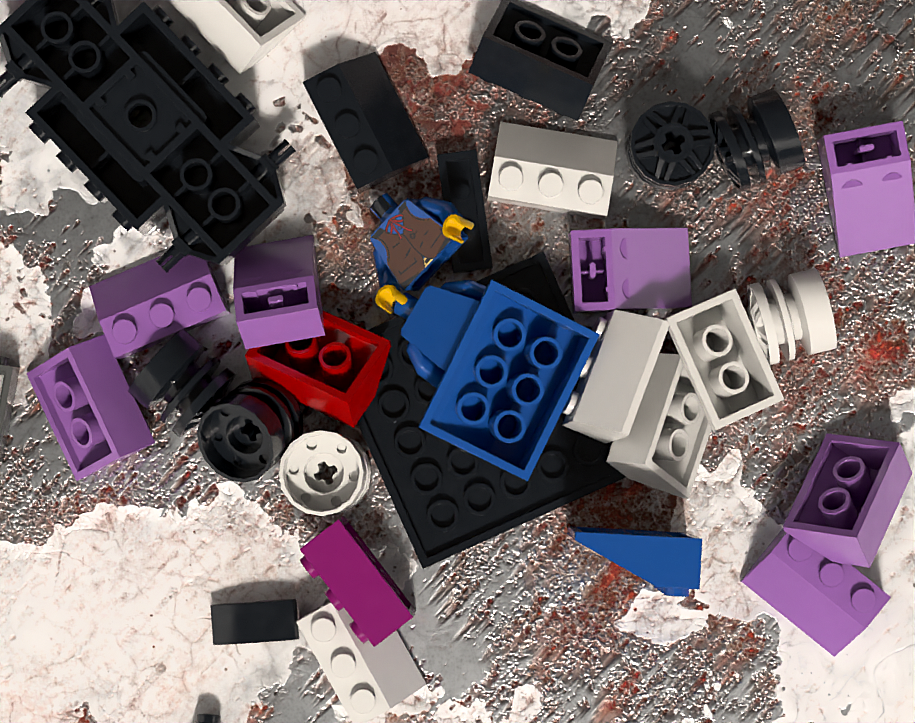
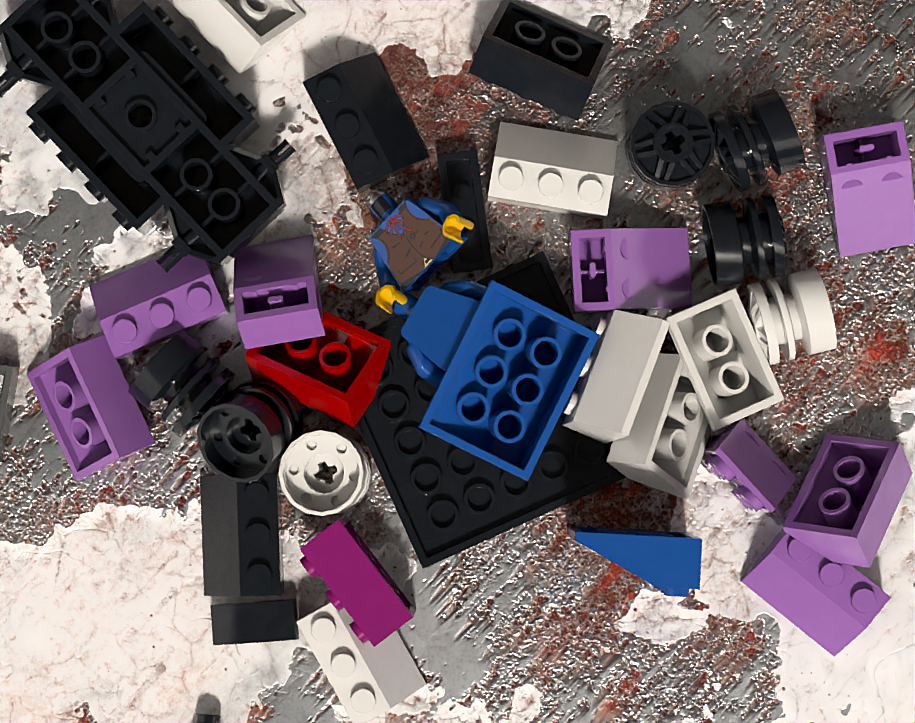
none -> black slope [200,473,284,597]
none -> black wheel [701,194,787,288]
none -> medium lavender slope [704,419,796,513]

